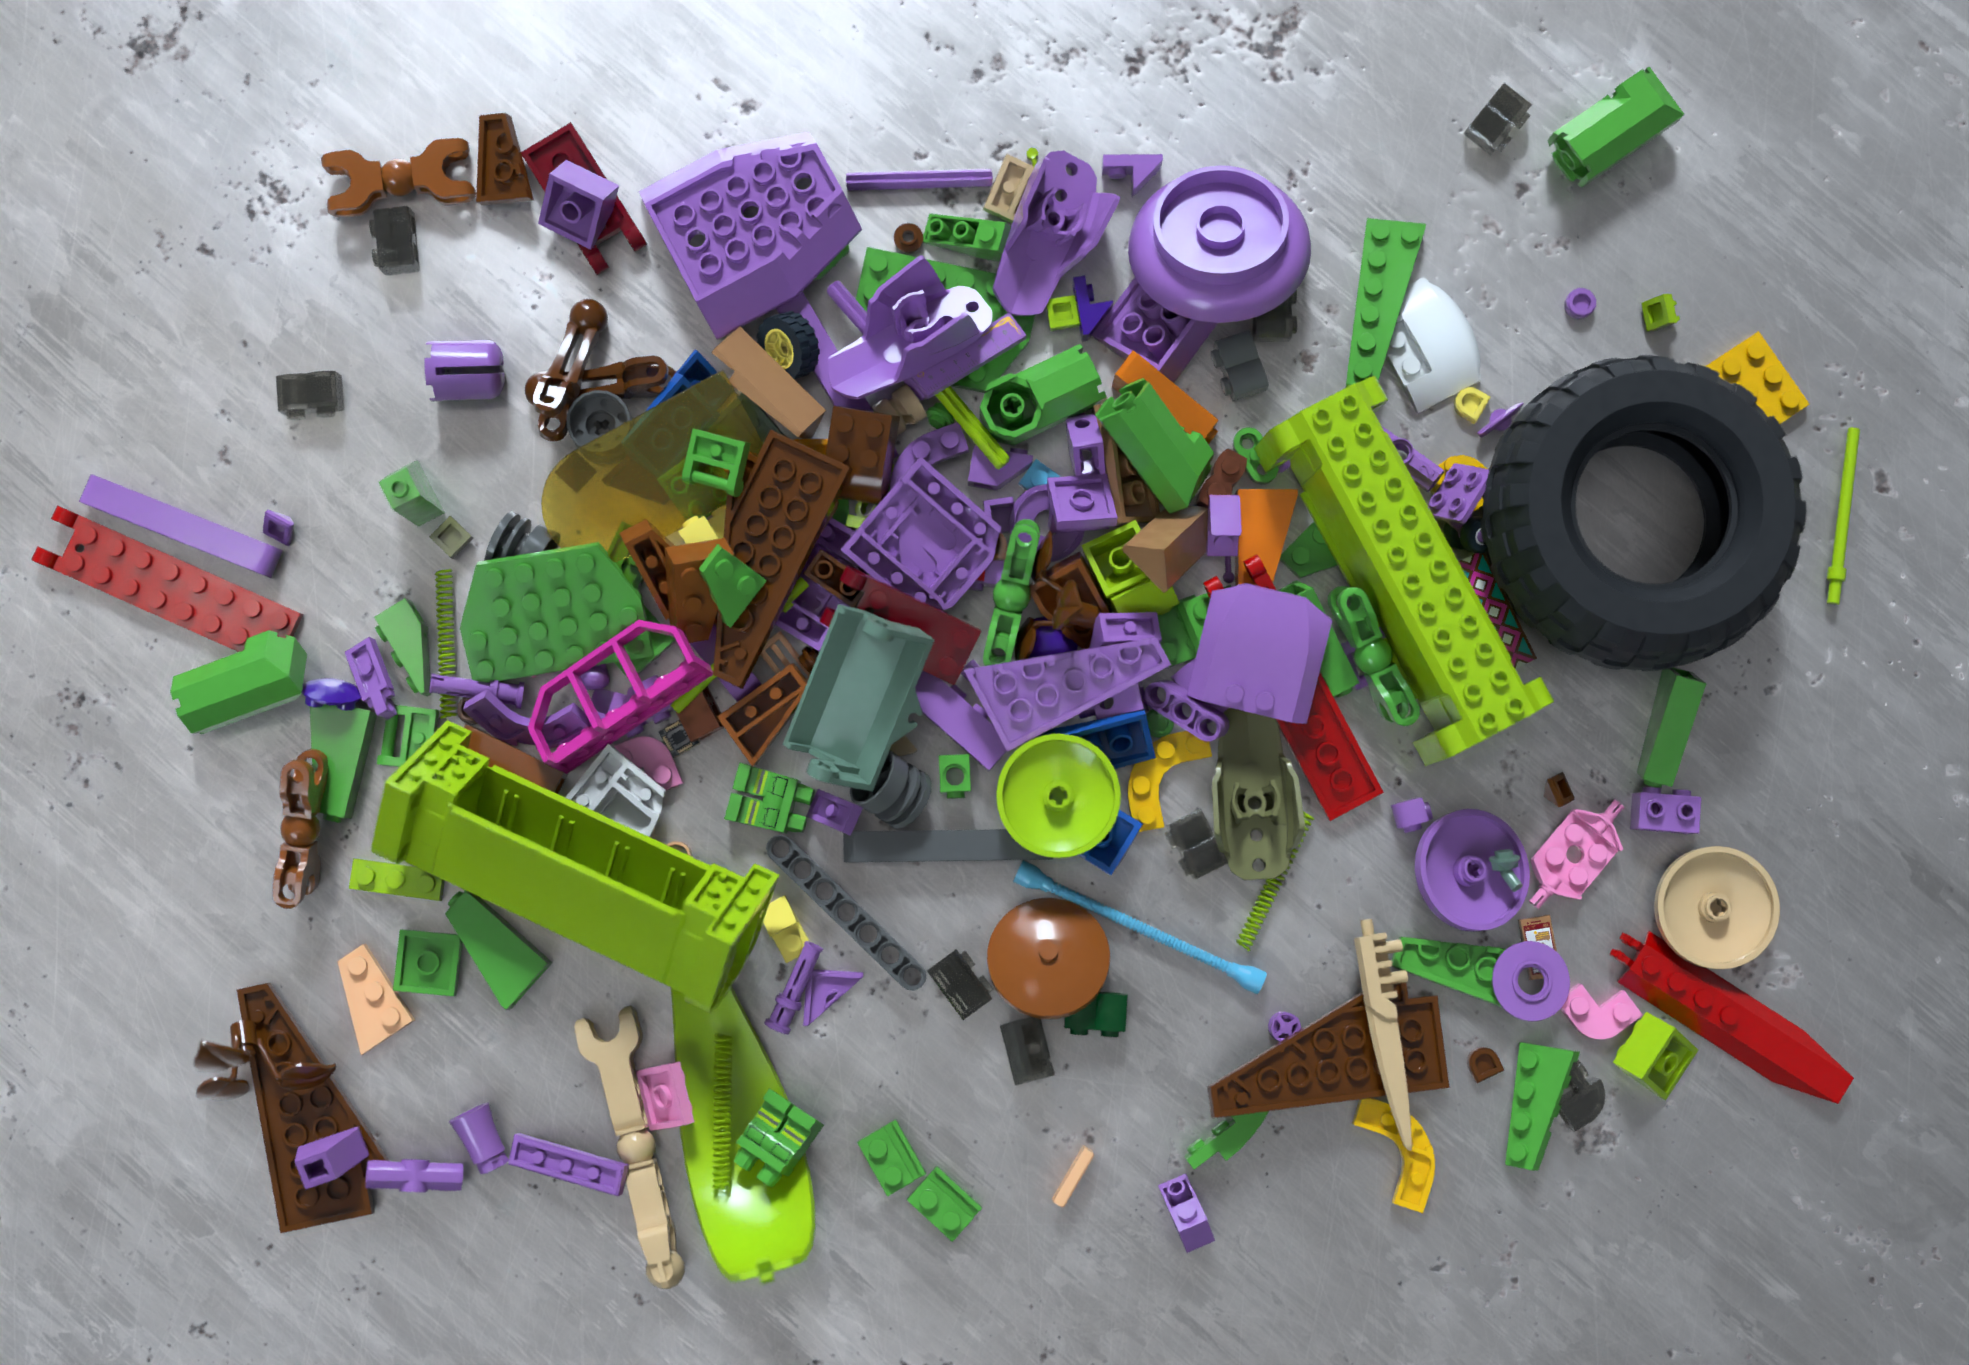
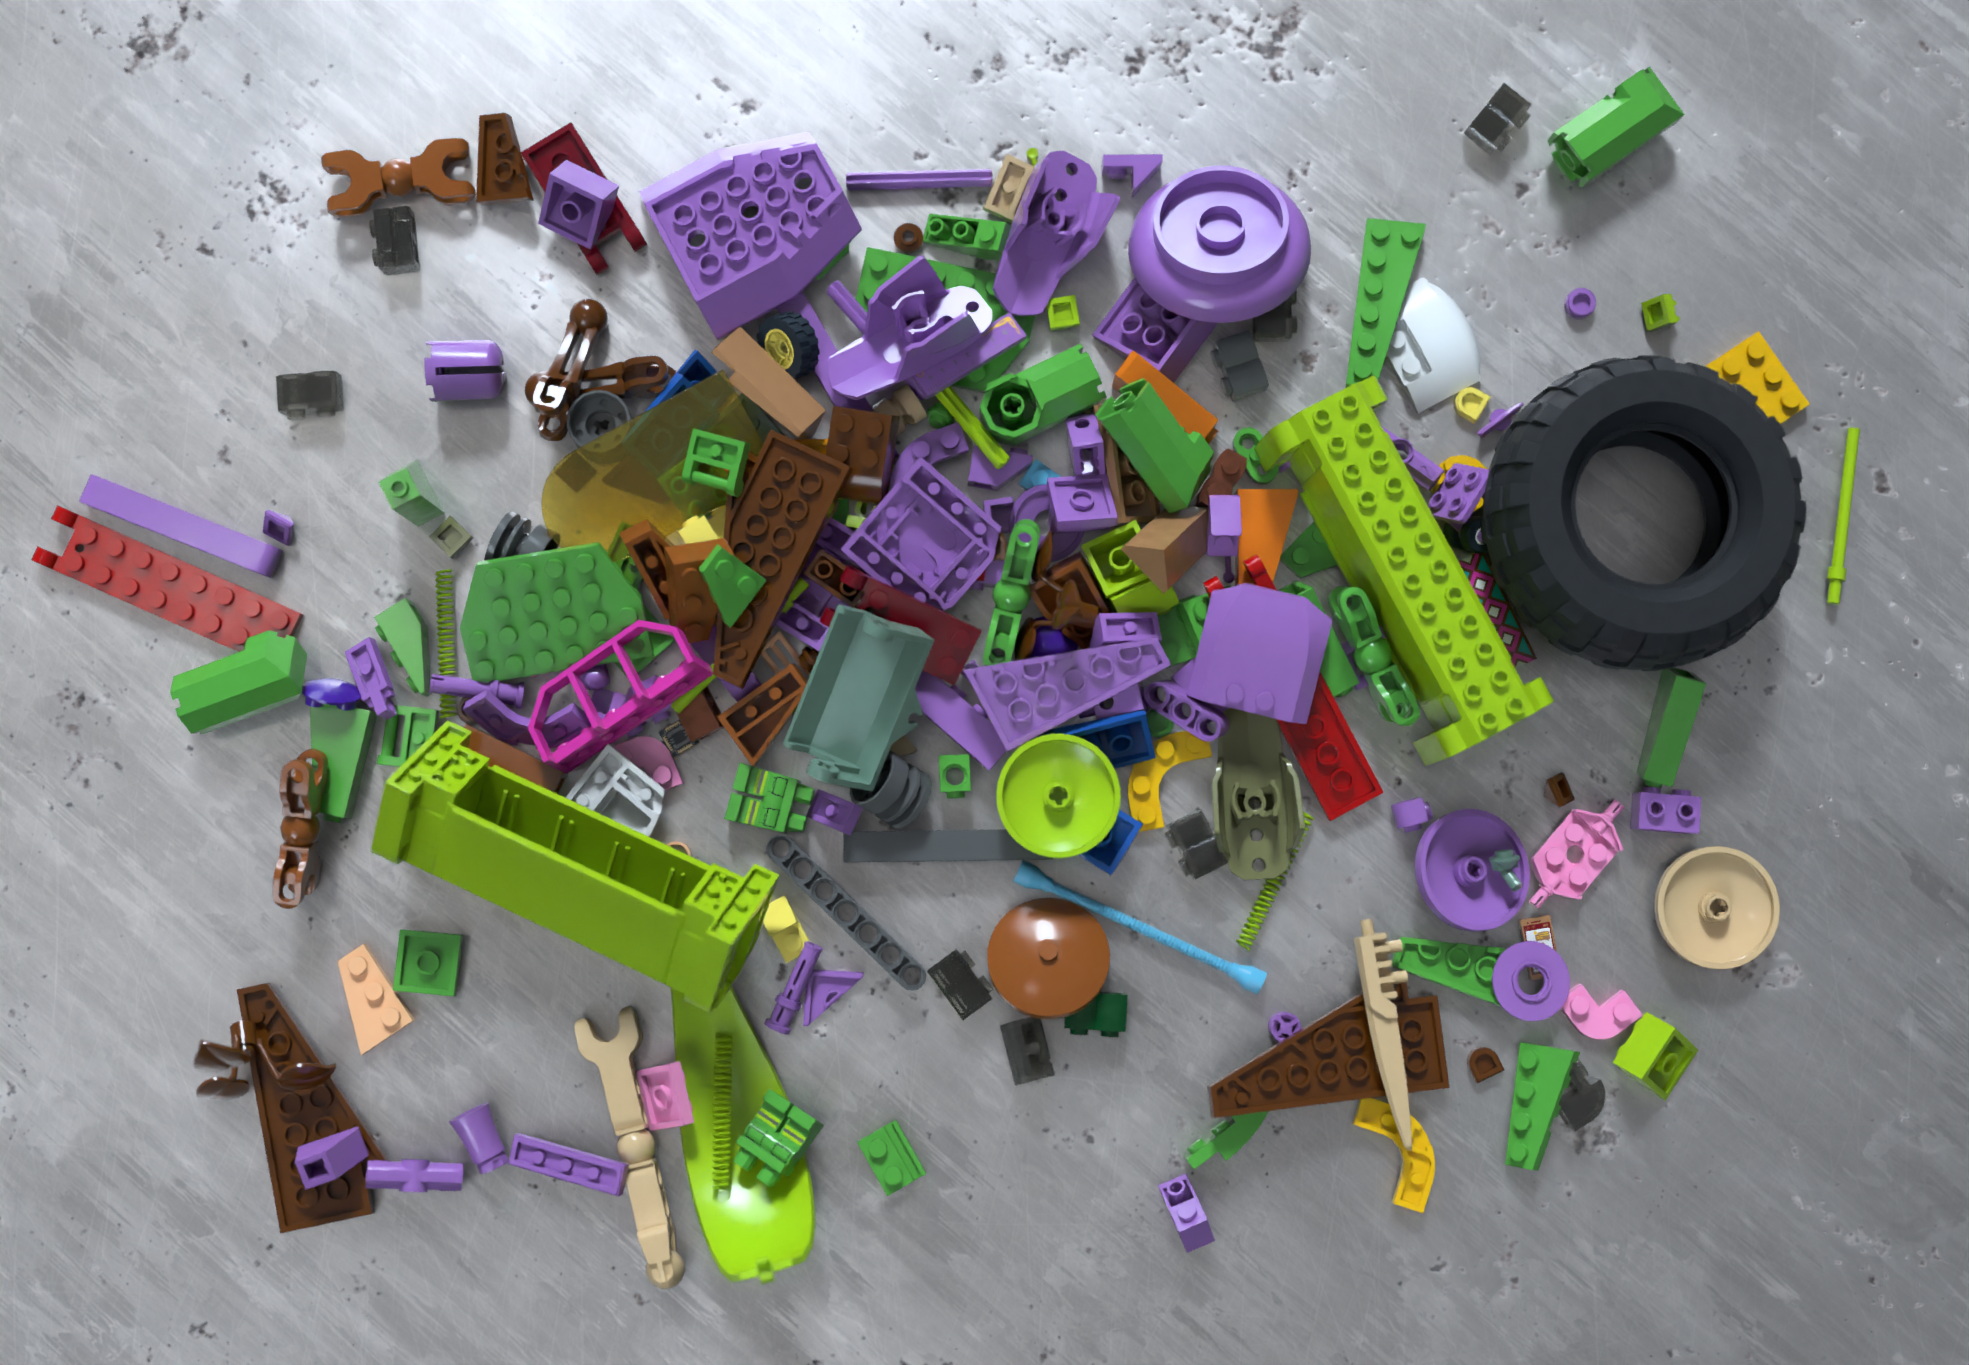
lime plate [349,858,445,901] -> none
bright green slope [445,890,553,1010] -> none
bright green plate [907,1166,982,1242] -> none
light nougat tile [1052,1145,1094,1207] -> none
dark purple slope [1072,275,1114,342] -> none
red hinge [1609,931,1854,1104] -> none

